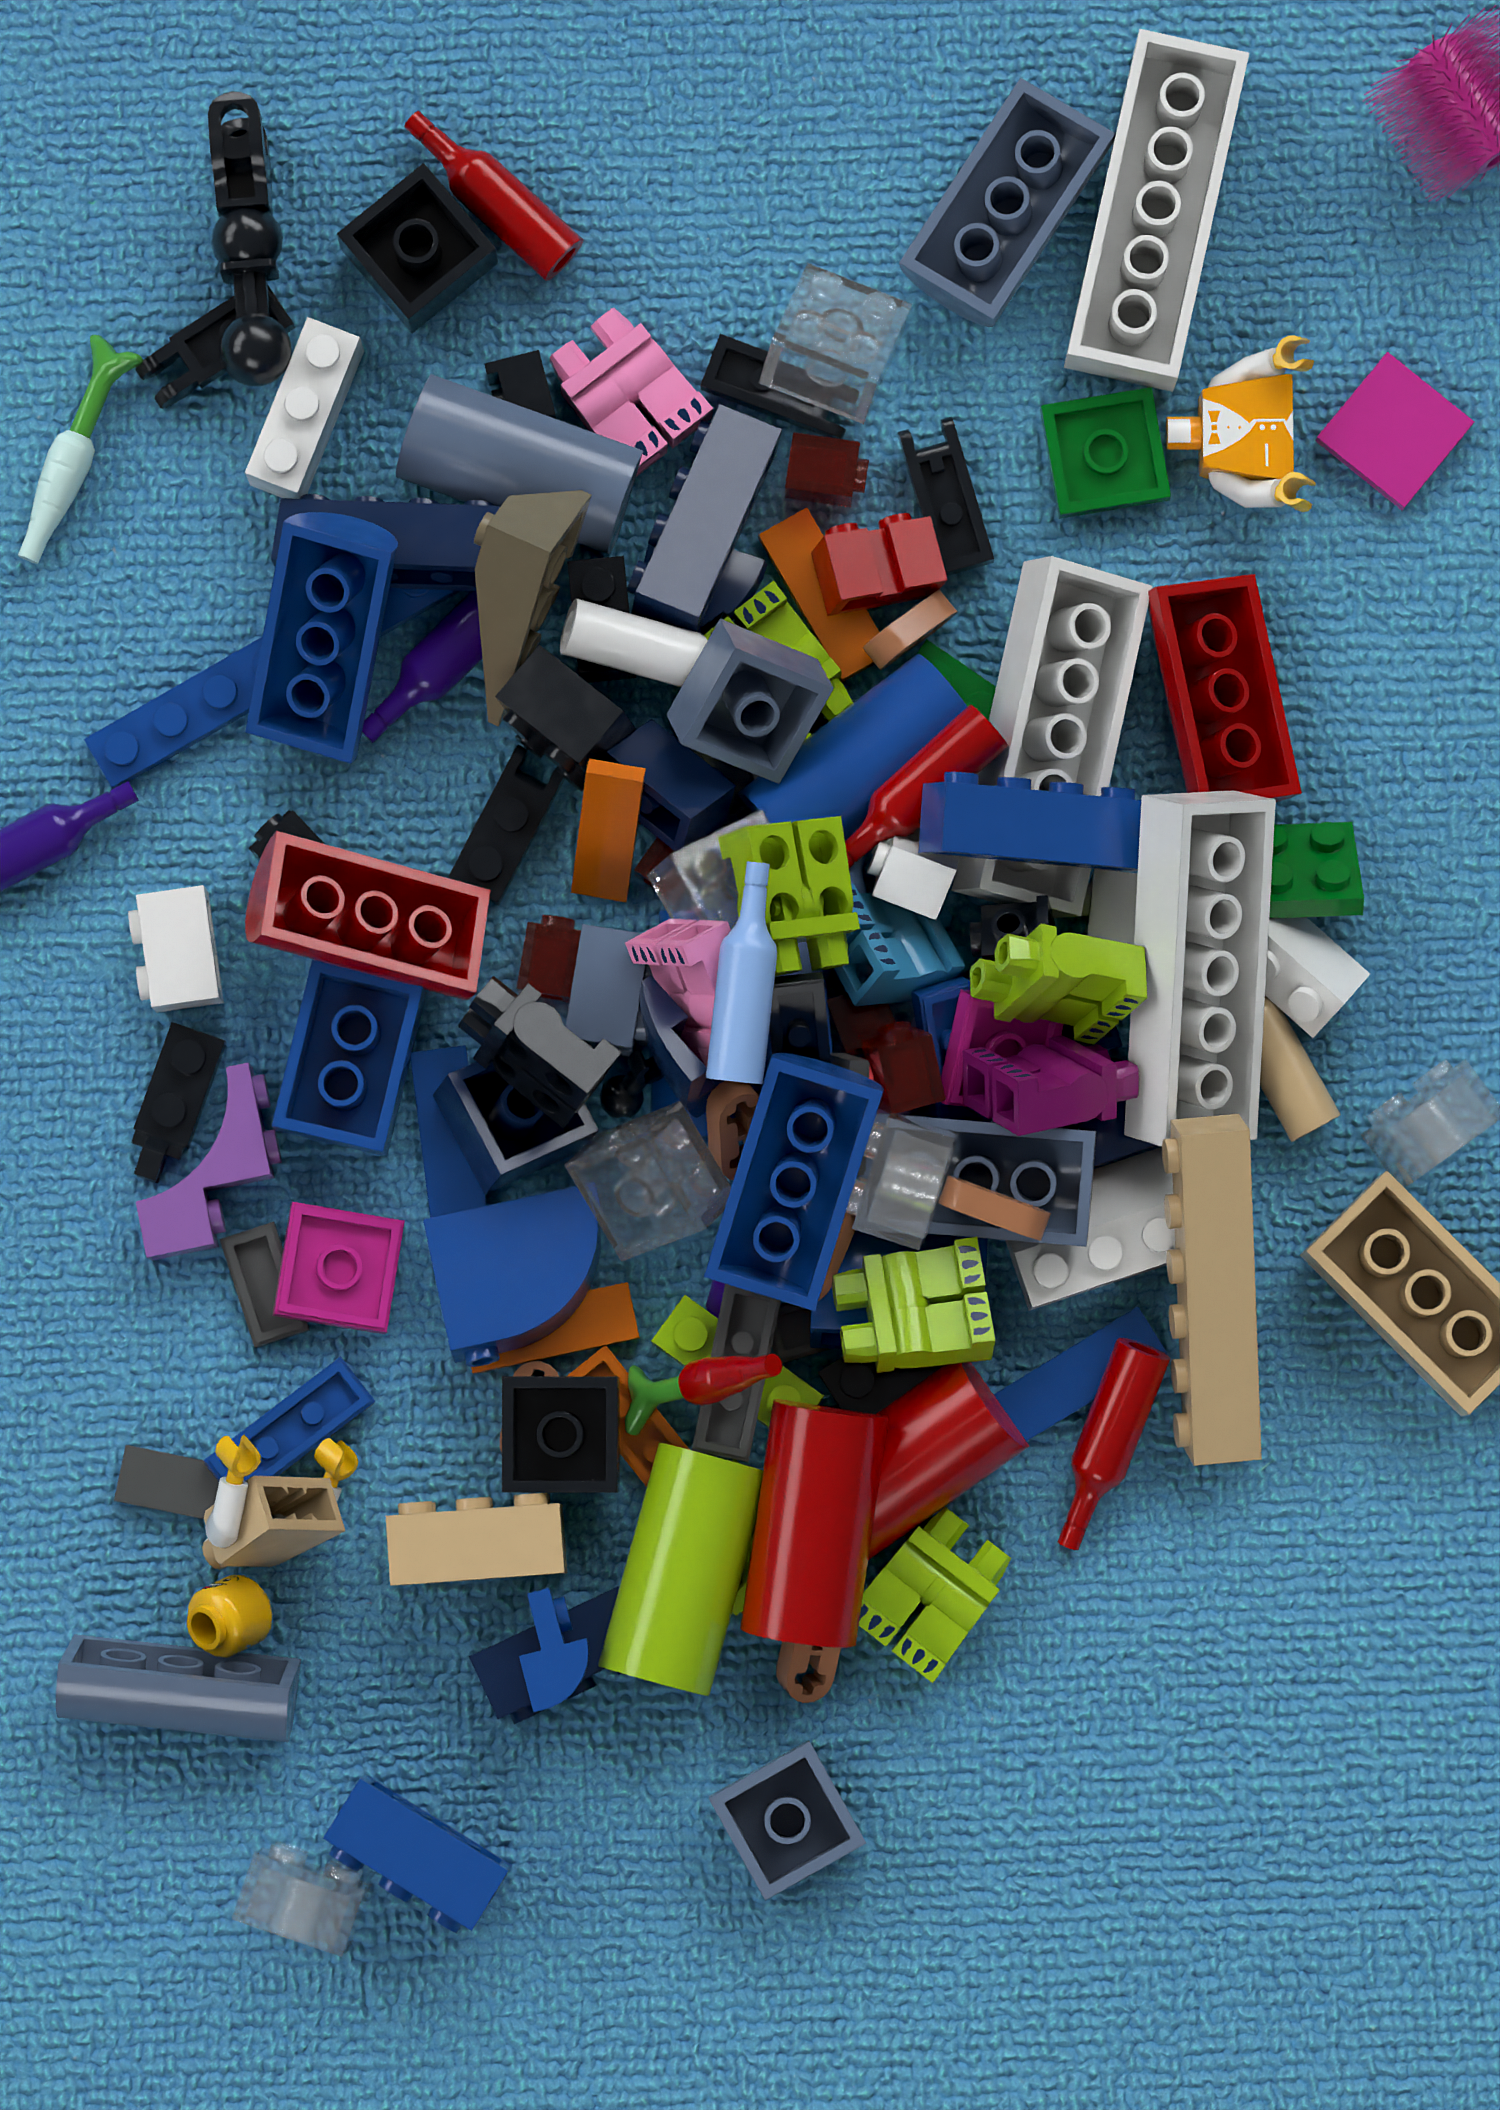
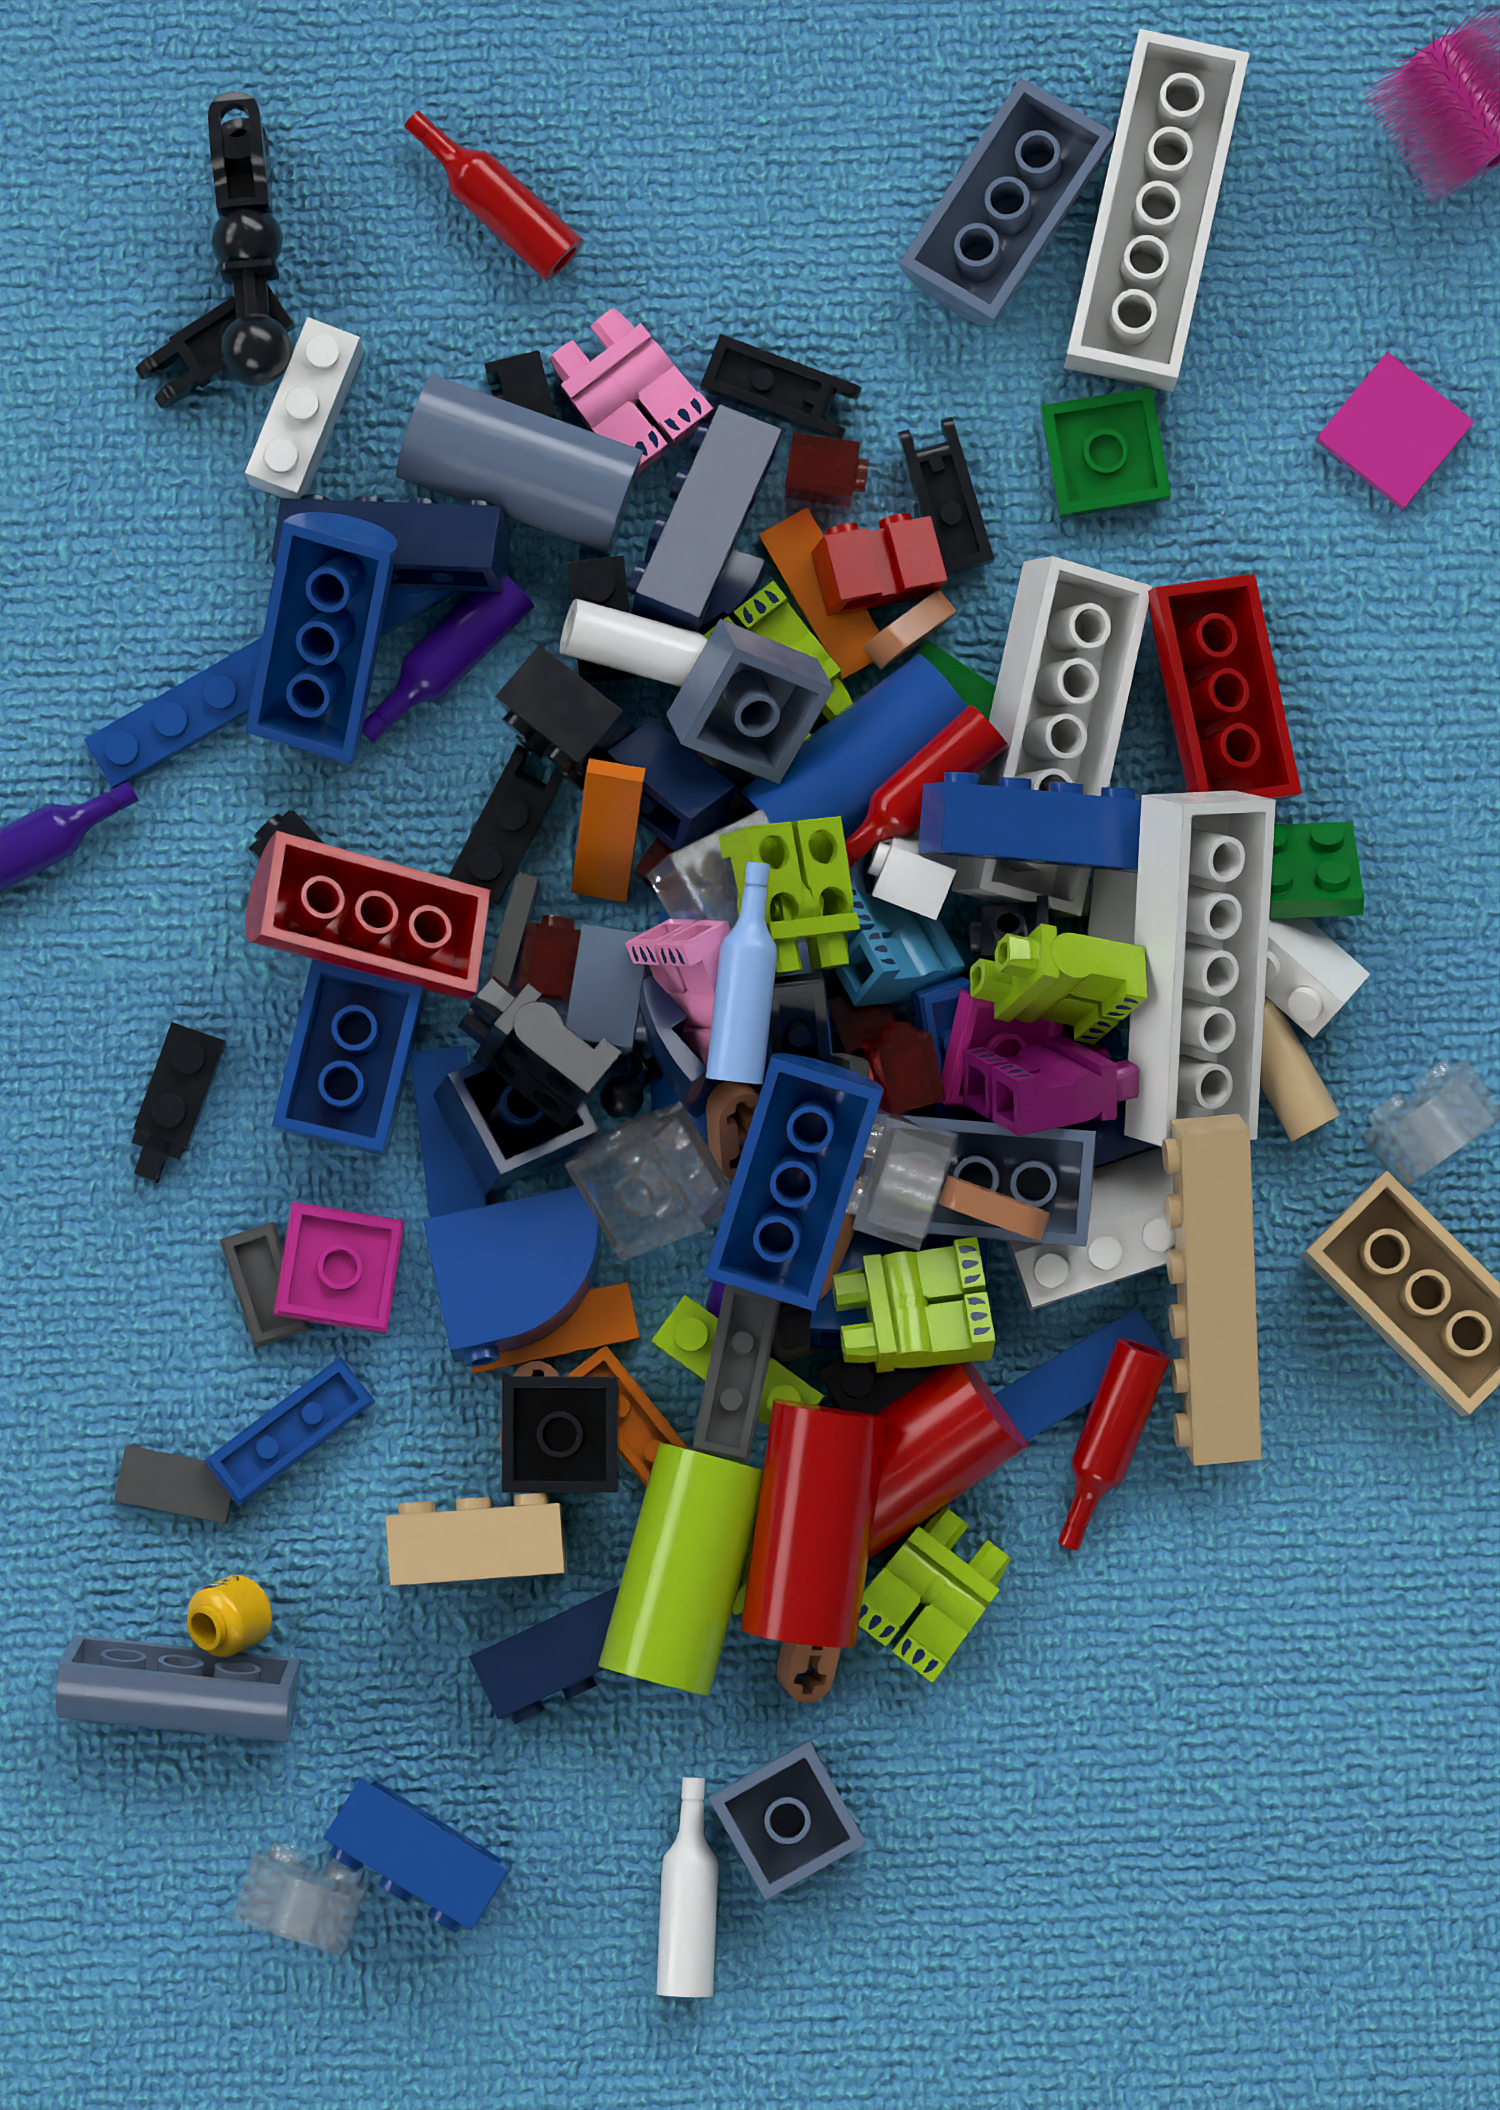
light aqua piece [18,335,143,564] -> none
white brick [128,885,224,1013] -> none
medium lavender arch [136,1063,282,1261] -> none
tan torso [202,1435,358,1570] -> none
black brick [336,163,498,333] -> none
dark tan wedge [474,490,592,727] -> none
blue brick [519,1588,590,1713] -> none
red piece [625,1354,782,1435] -> none
clear brick [759,263,912,424] -> none
torso [1165,335,1316,512] -> none
none -> dark grey tile [487,872,541,989]
none -> white piece [656,1777,718,1997]

